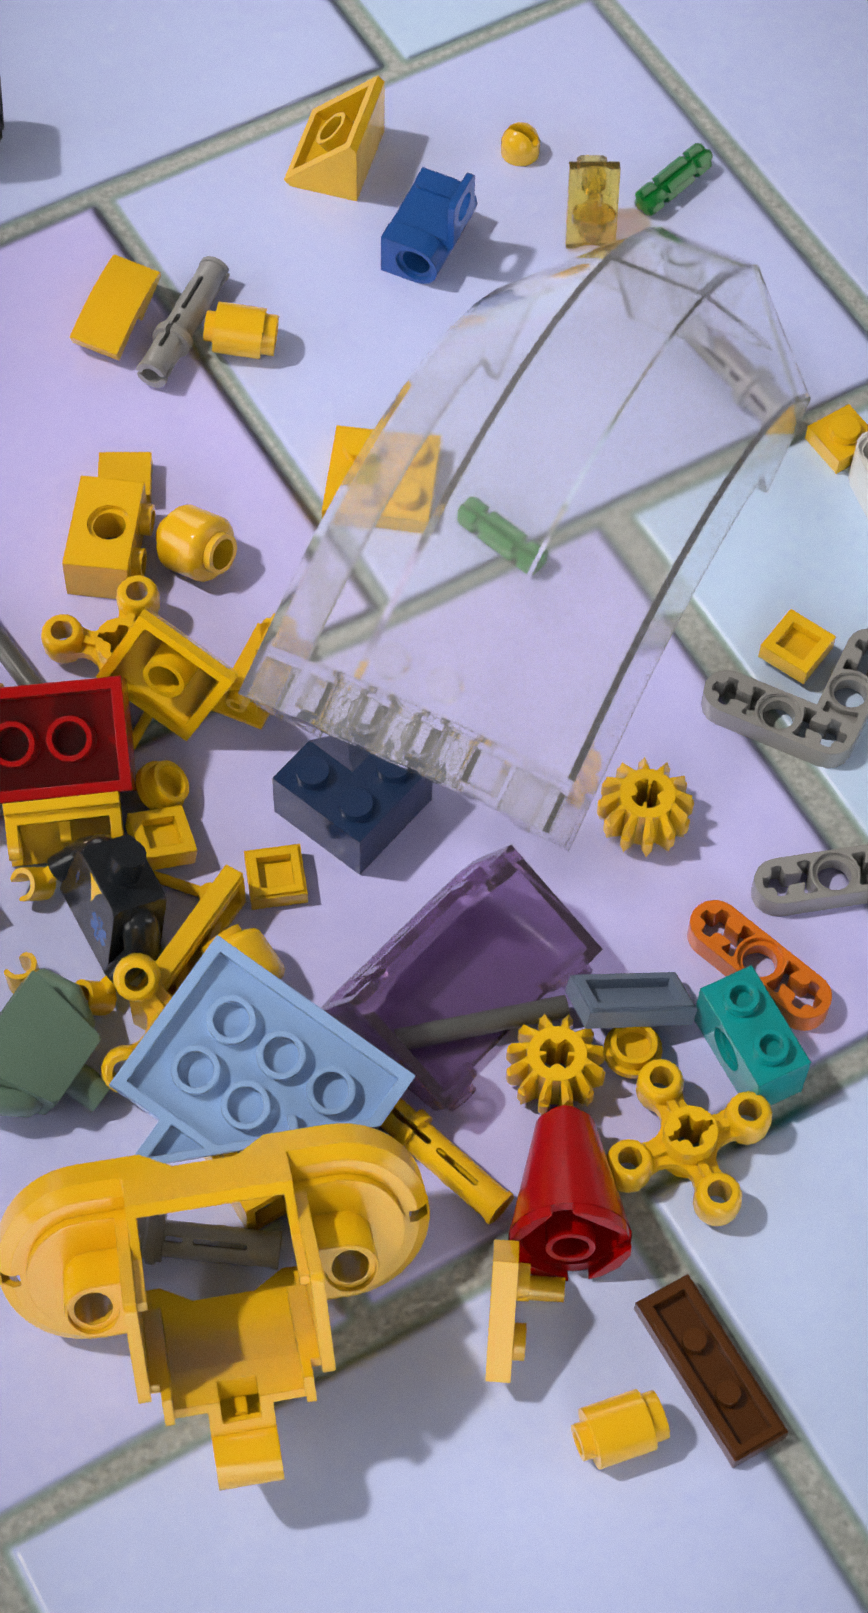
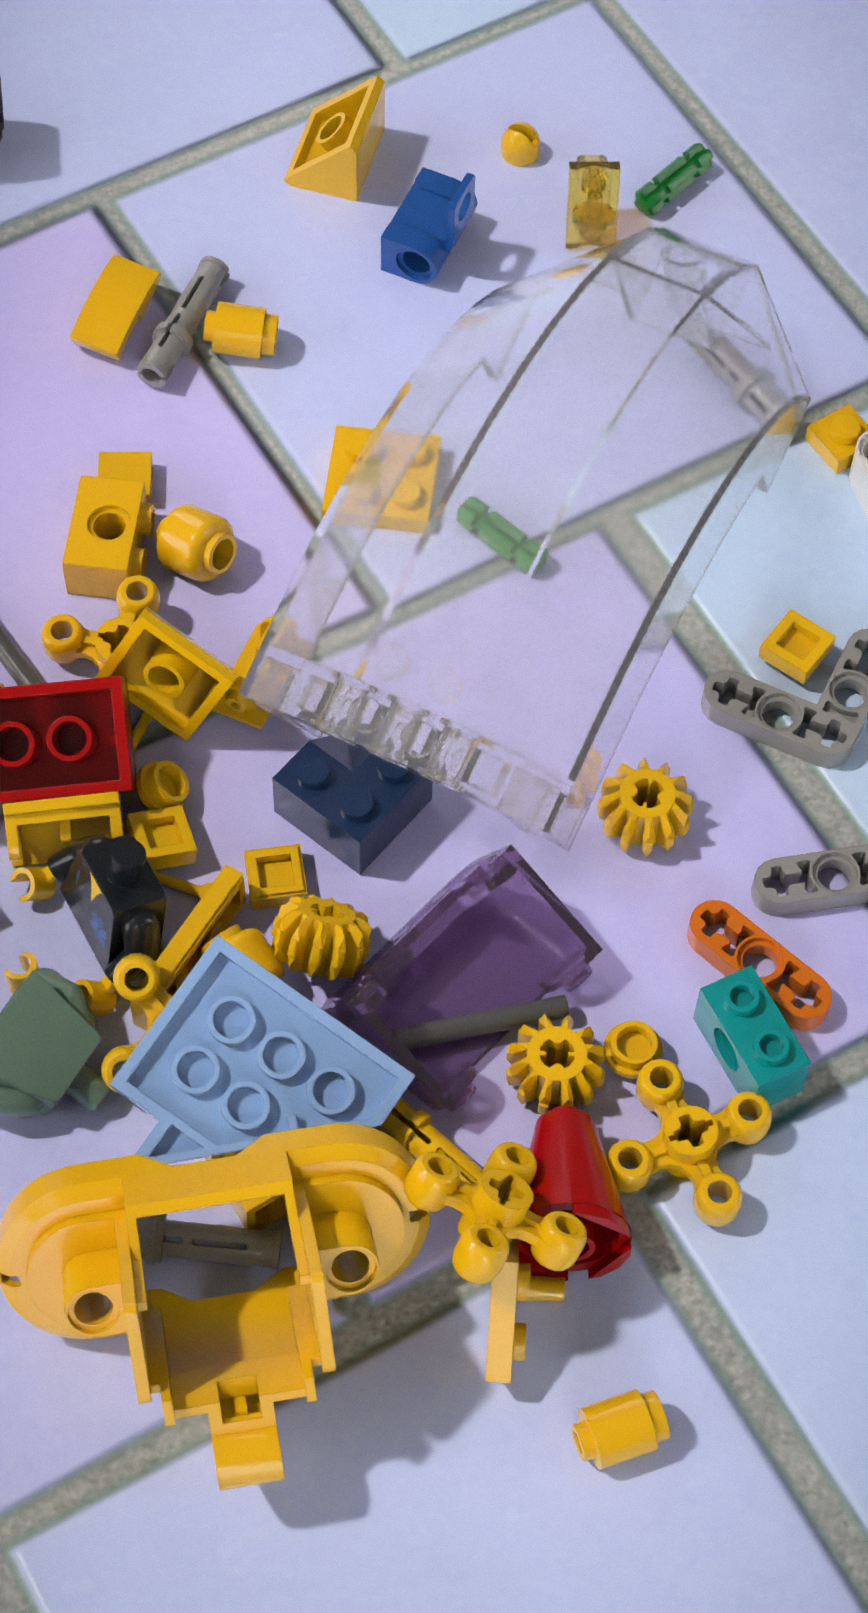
sand blue tile [565,972,697,1029] -> none
reddish brown tile [634,1274,788,1468] -> none
none -> yellow gear [271,894,372,981]
none -> yellow gear [404,1142,587,1284]

